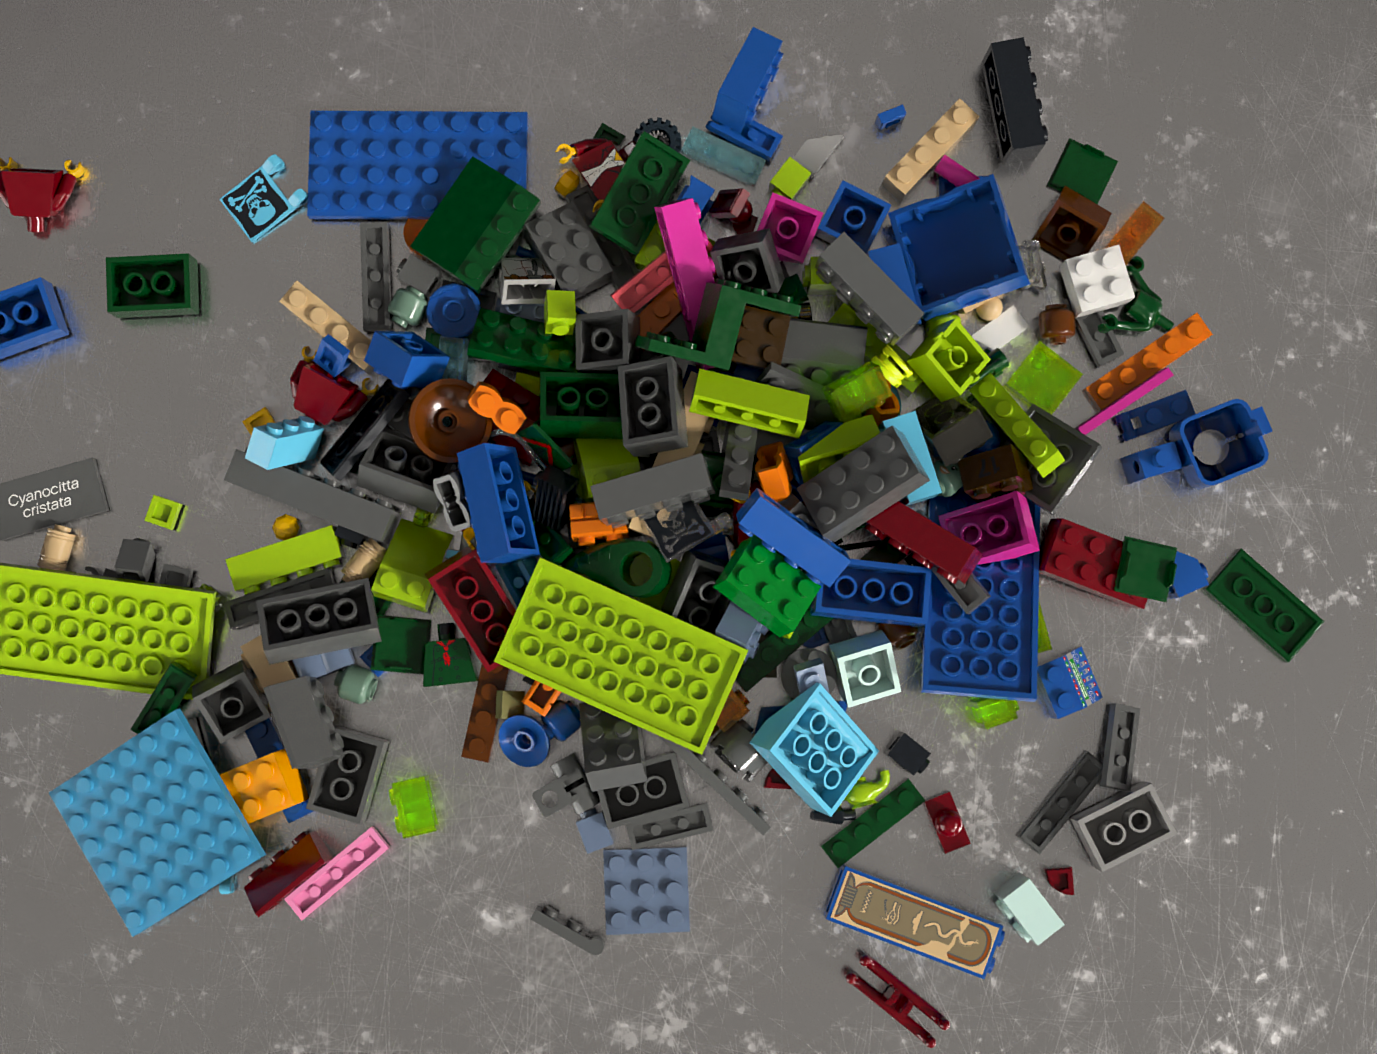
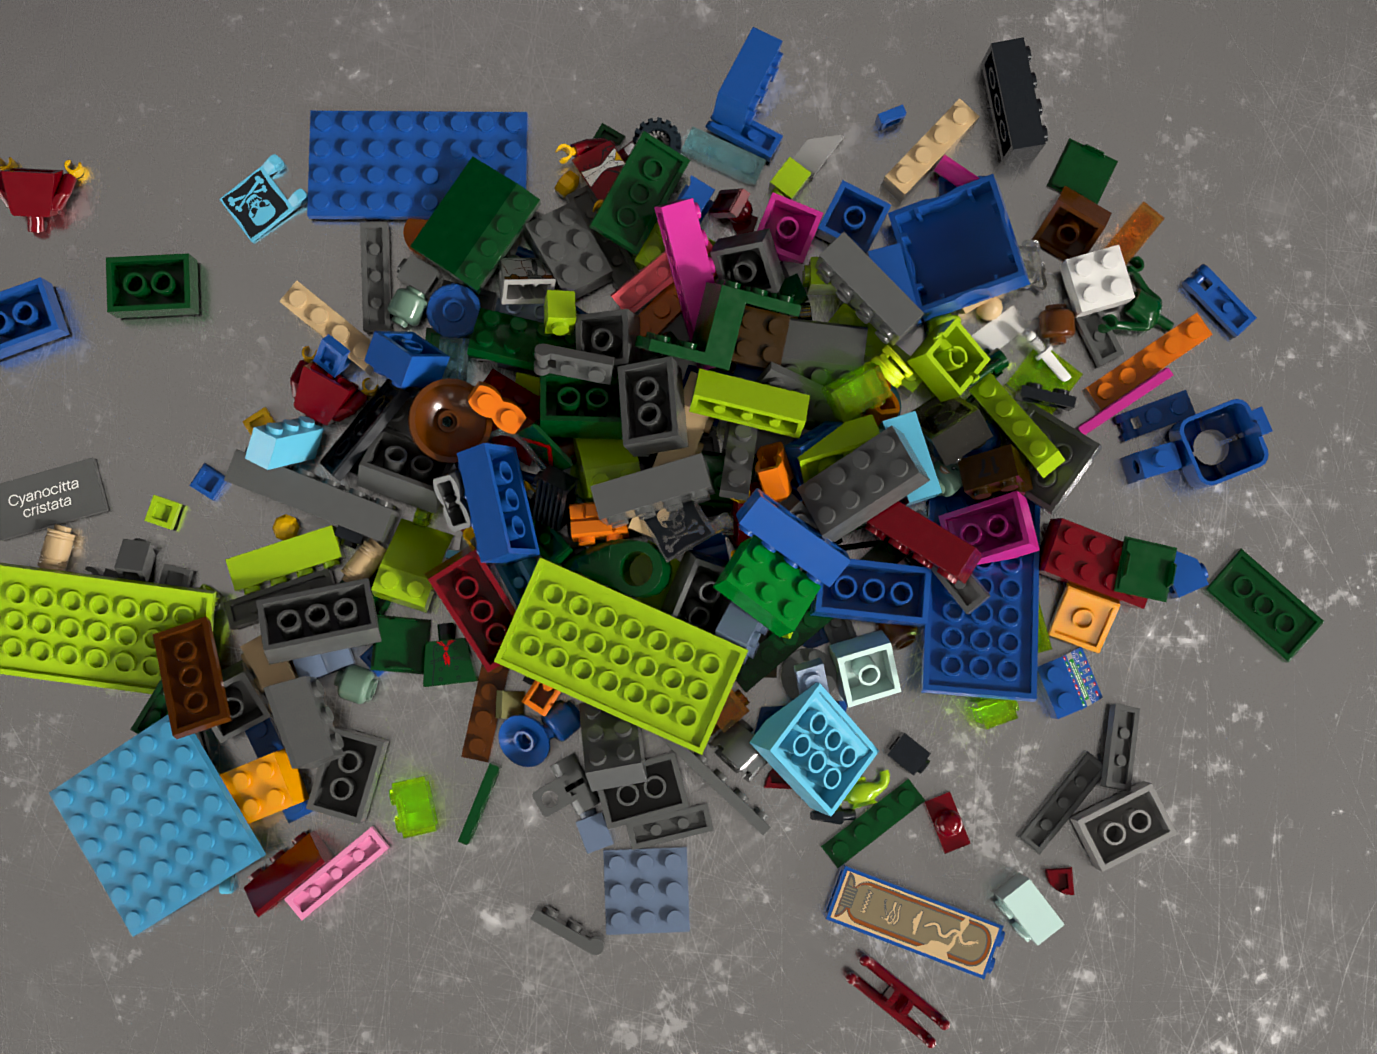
none -> reddish brown plate [153,616,231,739]
none -> blue tile [189,462,227,501]
none -> dark green tile [458,761,502,845]
none -> dark grey plate [534,344,615,385]
none -> black plate [1015,382,1077,411]
none -> white piece [1025,331,1071,382]
none -> light orange tile [1047,583,1121,653]
none -> blue plate [1182,264,1257,338]

